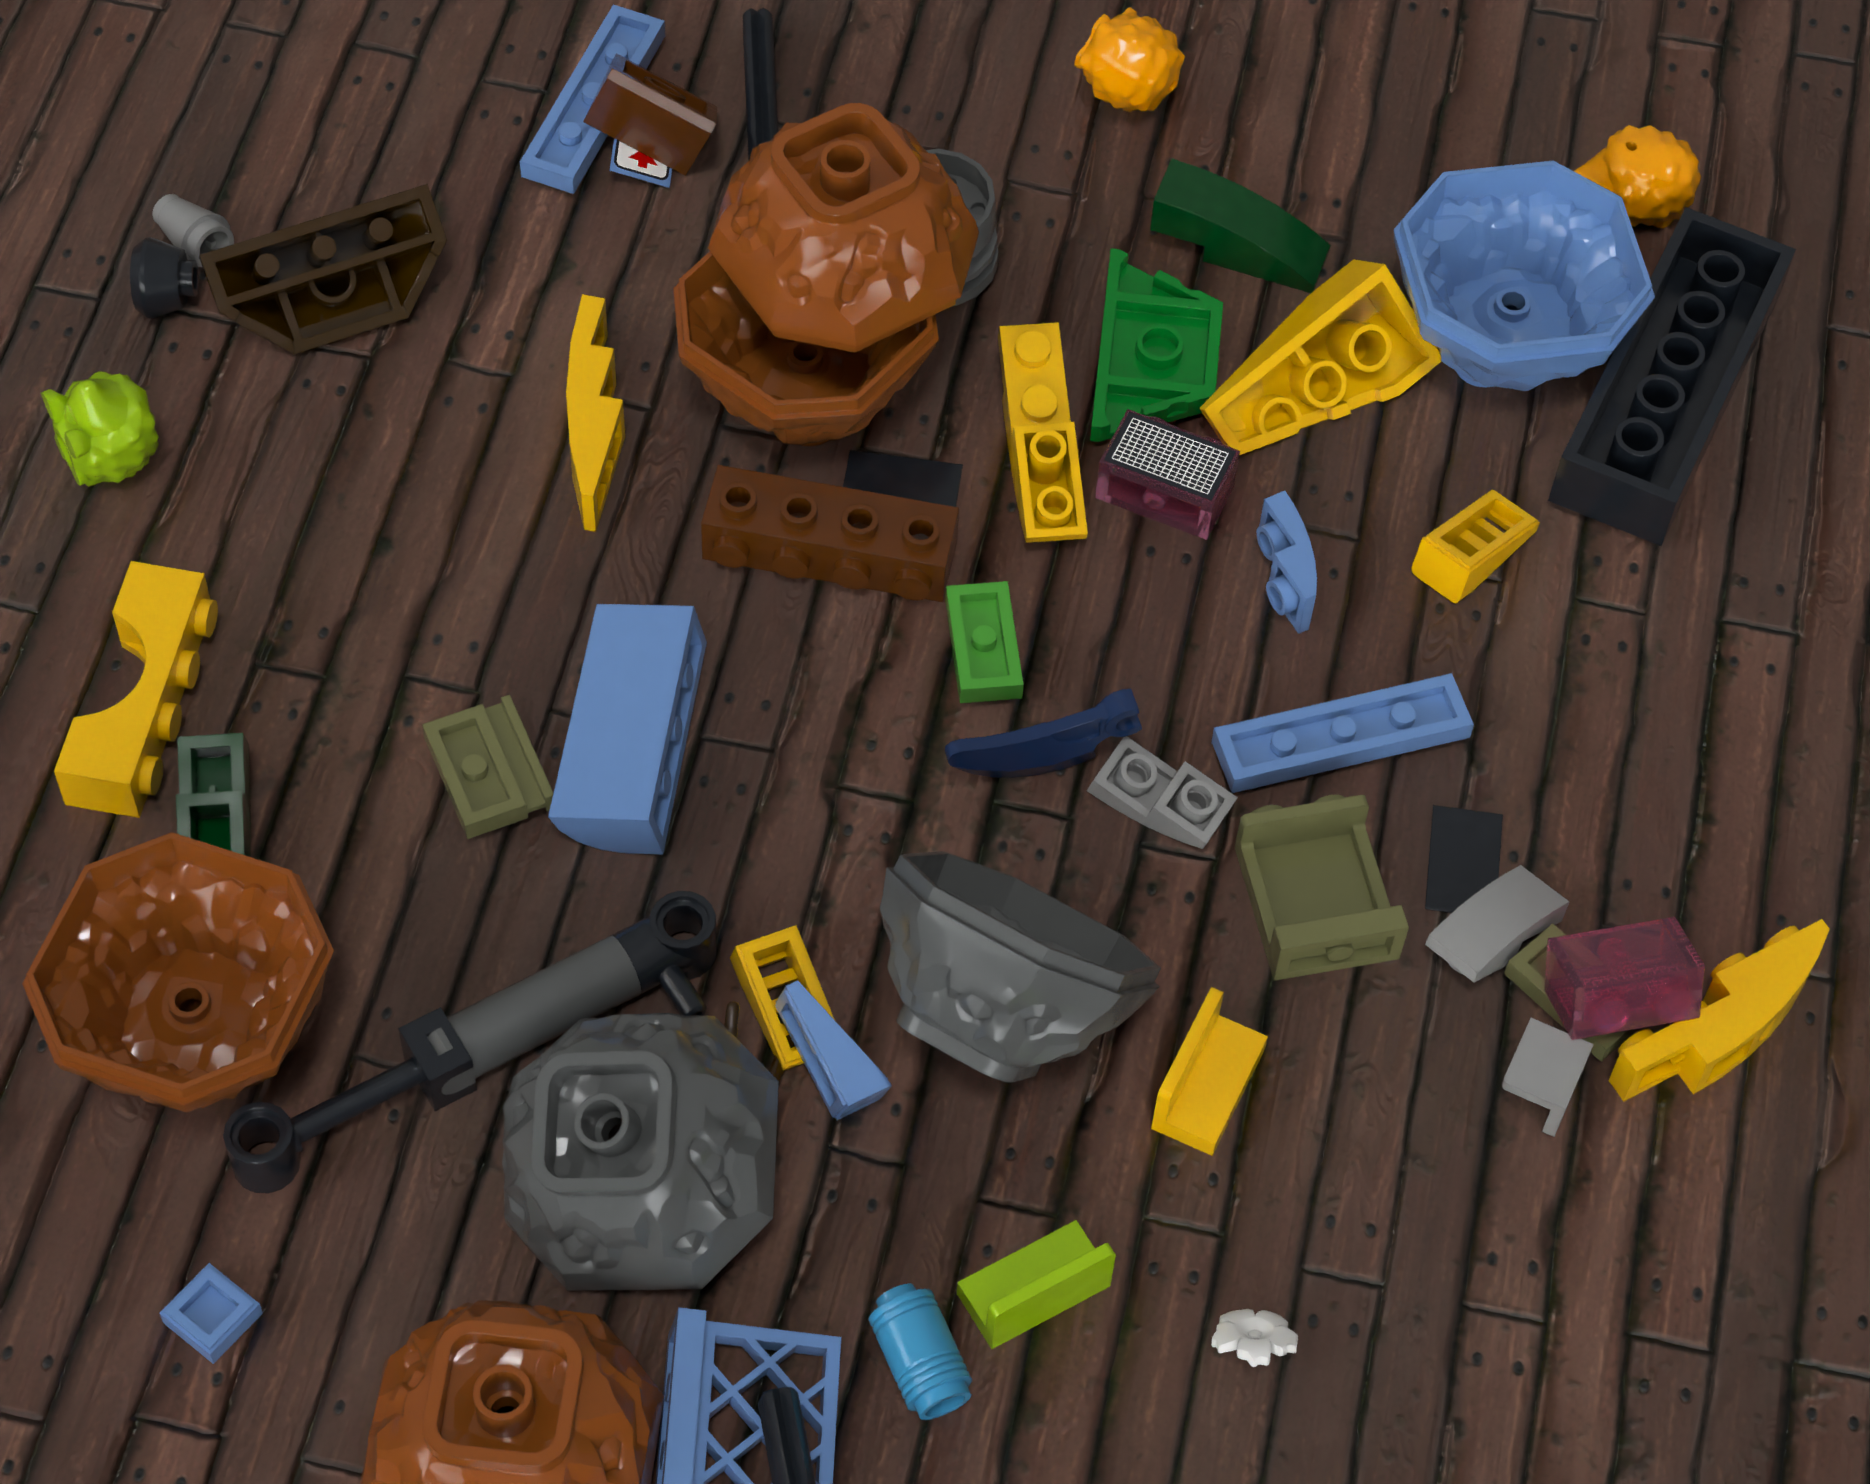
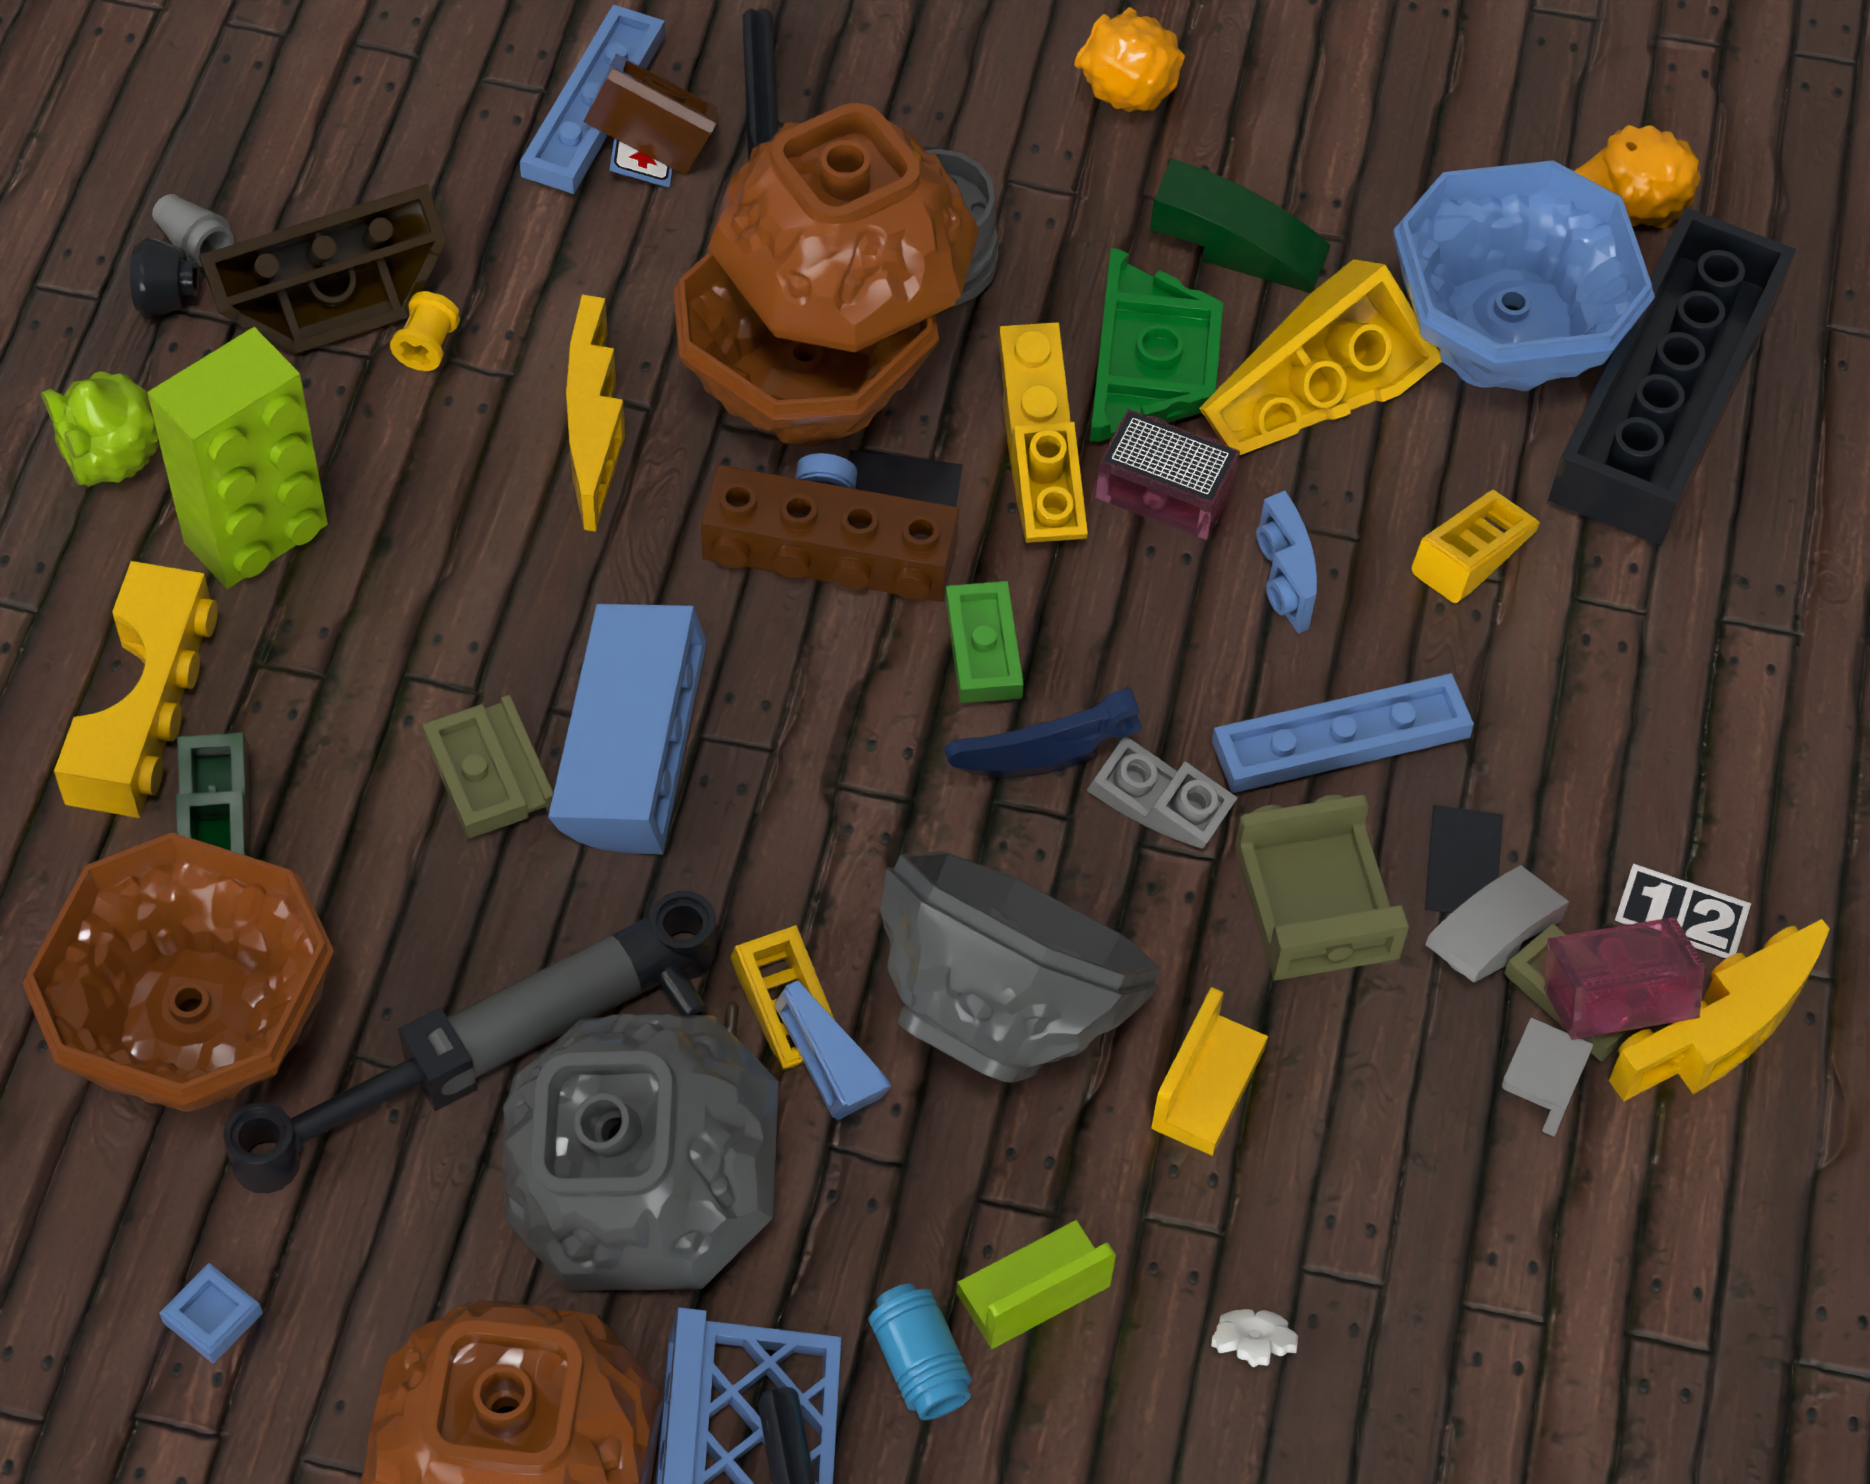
none -> lime brick [147,327,328,590]
none -> yellow bush [390,291,460,372]
none -> medium blue tile [795,453,857,489]
none -> sticker [1615,864,1751,959]

